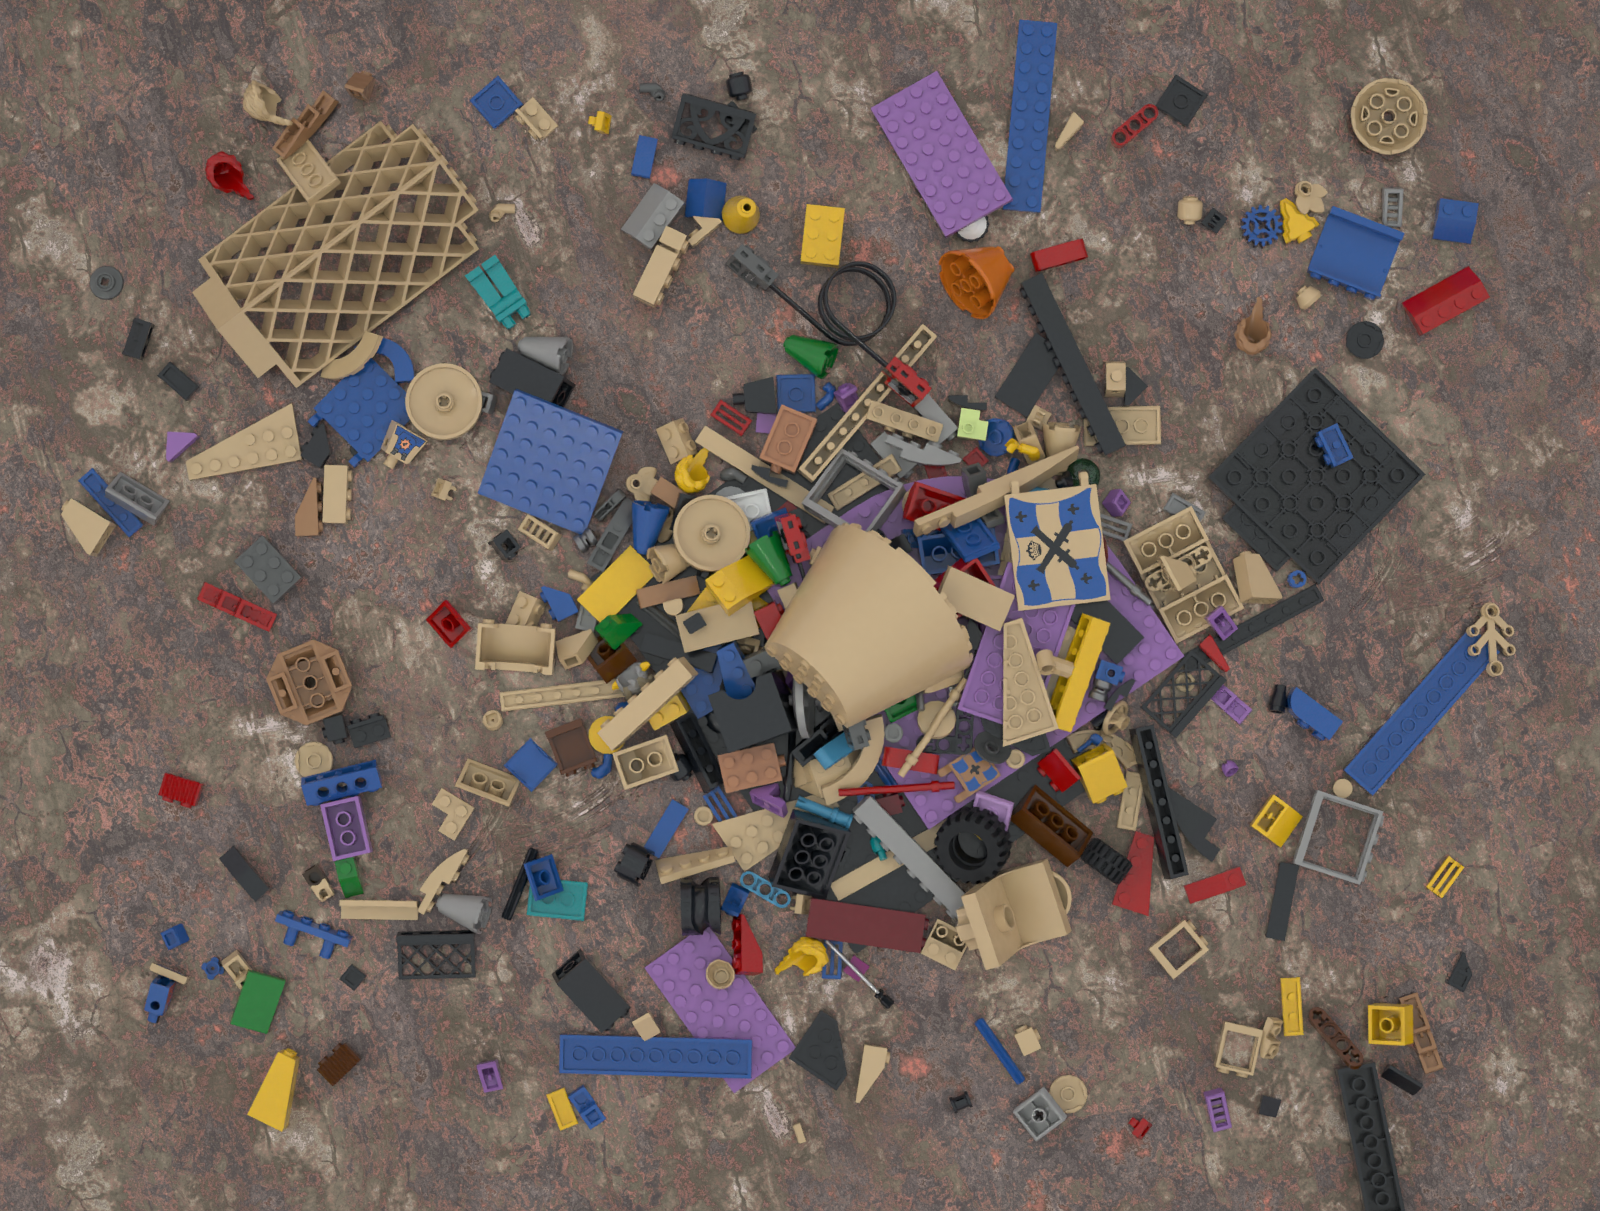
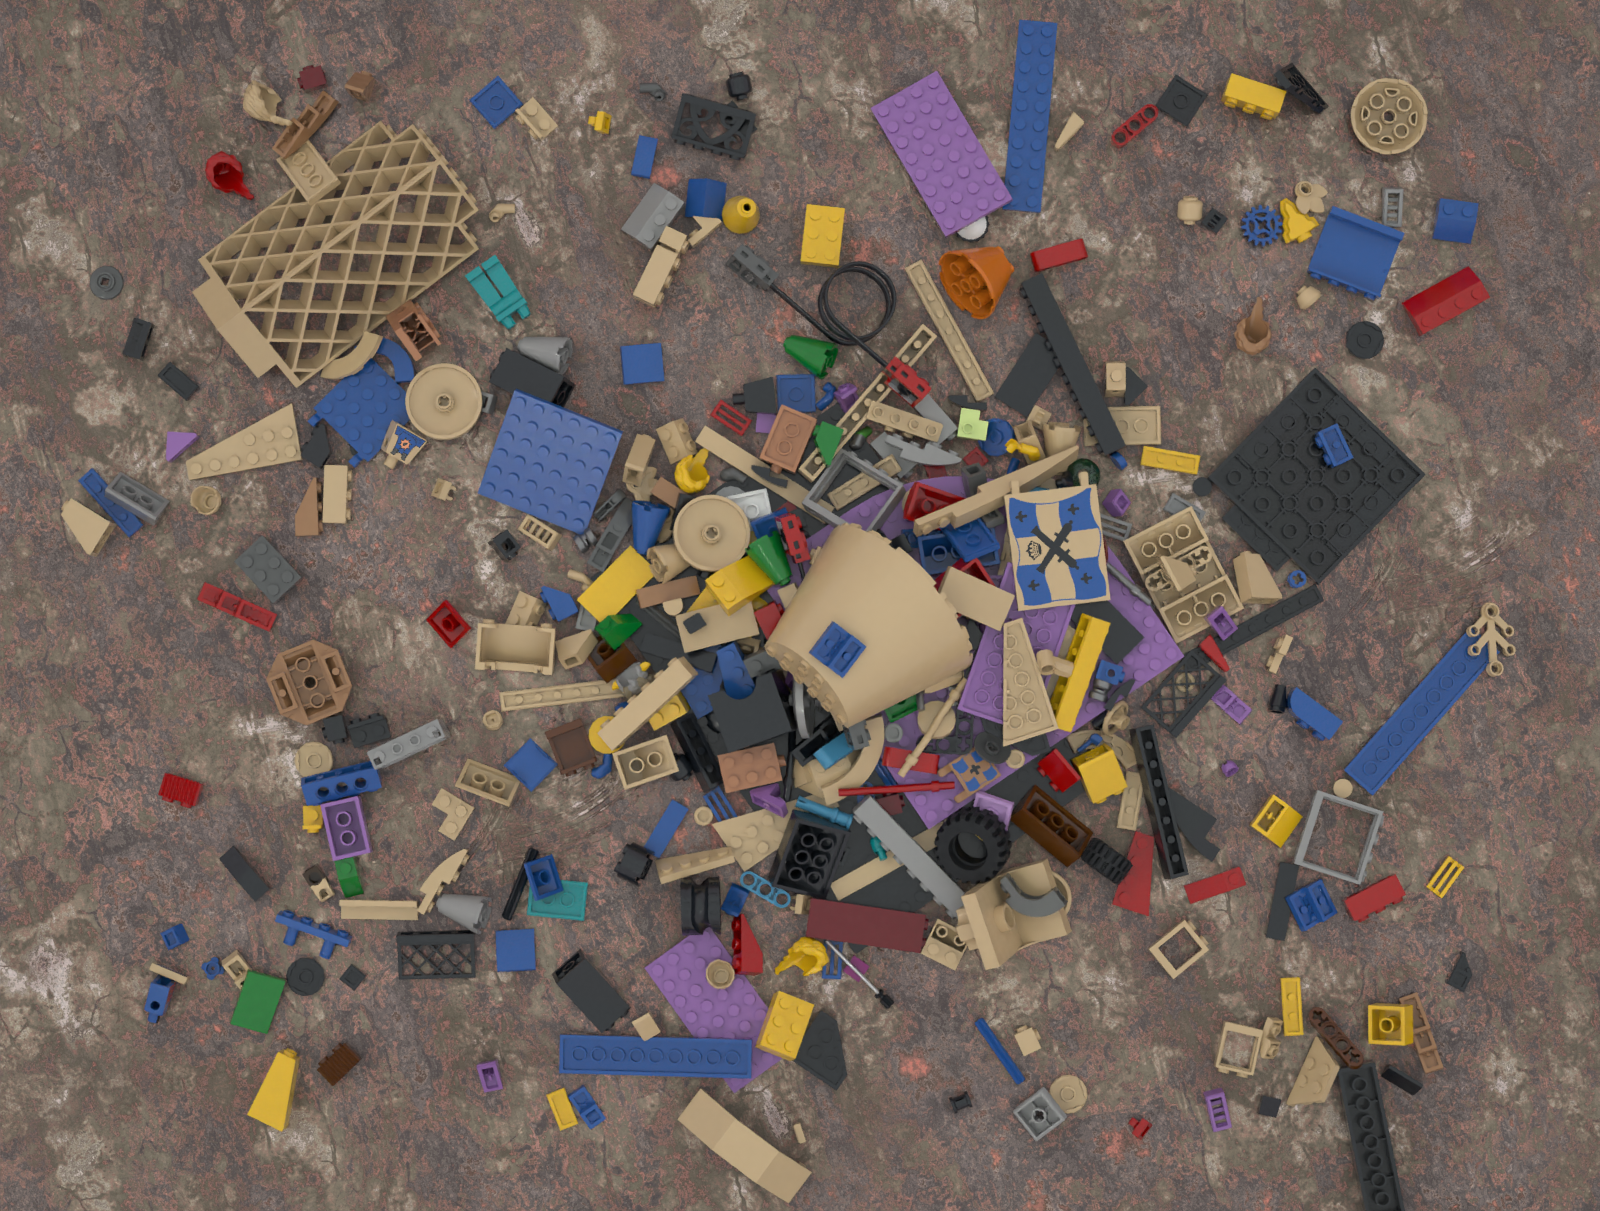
tan slope [855,1044,891,1103] -> none
none -> tan hair [190,486,221,515]
none -> black tile [286,957,325,996]
none -> dark red brick [297,65,328,93]
none -> yellow bracket [302,805,324,833]
none -> light grey window [367,719,451,770]
none -> nougat torso [385,299,441,361]
none -> blue slope [496,929,536,972]
none -> blue slope [620,343,665,385]
none -> tan slope [622,434,655,487]
none -> tan panel [677,1087,812,1203]
none -> yellow brick [755,991,814,1061]
none -> blue slope [809,621,866,678]
none -> green slope [812,421,844,467]
none -> flat silver arm [849,426,872,450]
none -> tan tile [905,260,994,403]
none -> dark grey arch [1000,873,1068,917]
none -> blue tile [1110,451,1127,471]
none -> yellow tile [1140,446,1200,475]
none -> black tile [1192,477,1212,497]
none -> yellow brick [1221,73,1286,120]
none -> tan plate [1266,635,1293,674]
none -> black plate [1274,63,1329,114]
none -> blue slope [1285,879,1338,932]
none -> tan wing [1286,1036,1340,1107]
none -> red brick [1342,874,1406,923]

